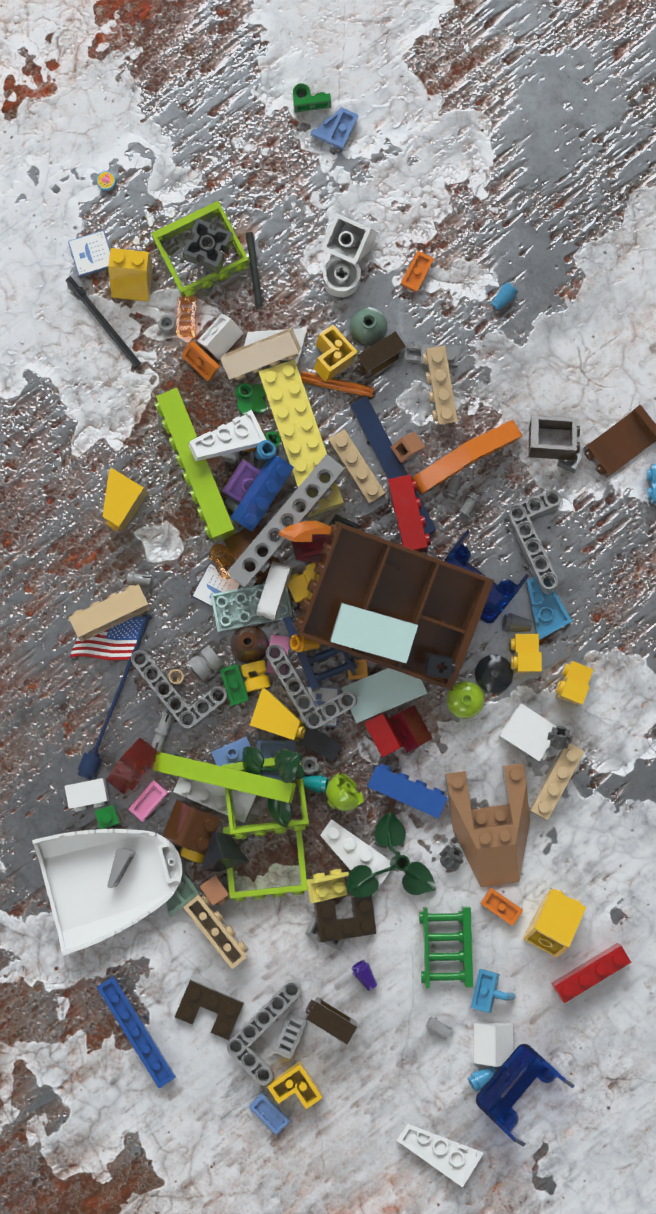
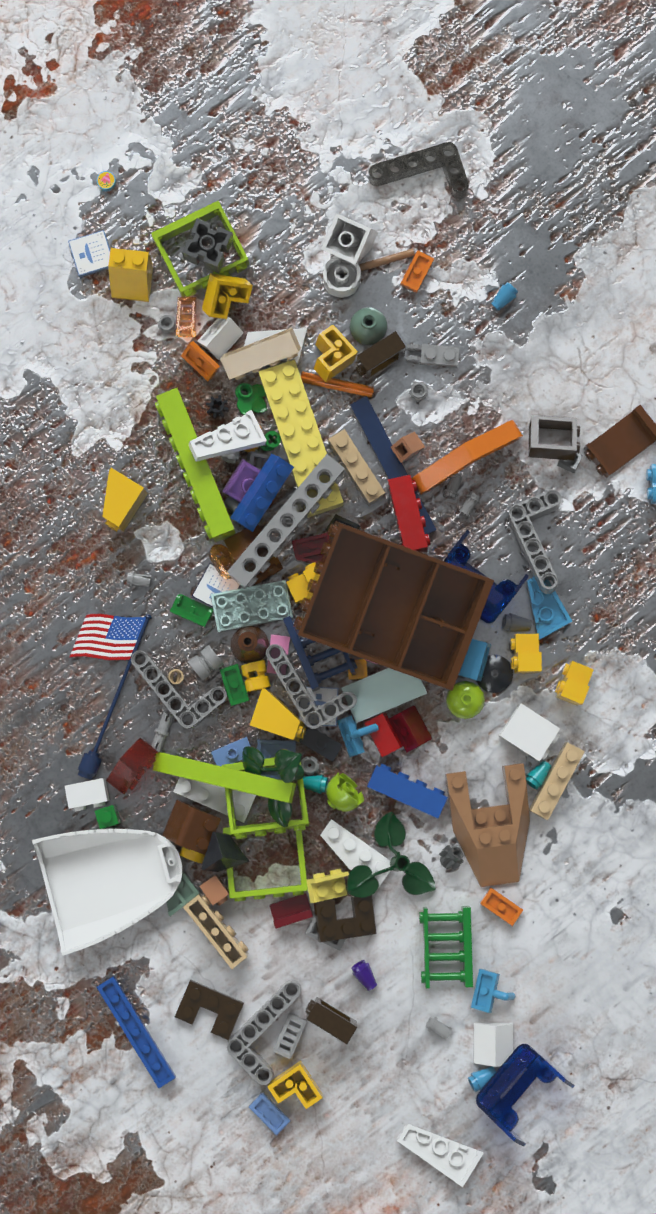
black bar [65,276,141,368] -> none
tan brick [69,584,150,642] -> none
light grey slope [107,848,136,888] -> none
bright pink tile [128,780,169,822] -> none
pearl dark grey bar [246,232,263,307] -> none
dark azure cone [255,440,276,461] -> none
white beam [256,561,292,620] -> none
orange slope [279,521,331,542] -> none
light orange cone [290,634,320,652] -> none
green plate [293,83,331,113] -> none
medium blue wing [310,107,359,150] -> none
light aqua tile [330,603,418,663] -> none
tan brick [423,345,458,425] -> none
black brick [424,653,455,679] -> none
yellow slope [522,888,586,958] -> none
dark grey gear [547,726,573,750] -> none
red brick [551,943,632,1003] -> none
none -> green hinge [170,594,214,628]
none -> yellow brick [202,273,253,319]
none -> black gear [206,395,229,419]
none -> dark red panel [270,893,313,929]
none -> dark azure plate [337,715,379,757]
none -> medium nougat bar [359,249,415,271]
none -> clear smoke beam [368,142,469,199]
none -> light grey plate [409,383,428,401]
none -> dark azure brick [459,639,491,681]
none -> teal cone [526,760,552,790]

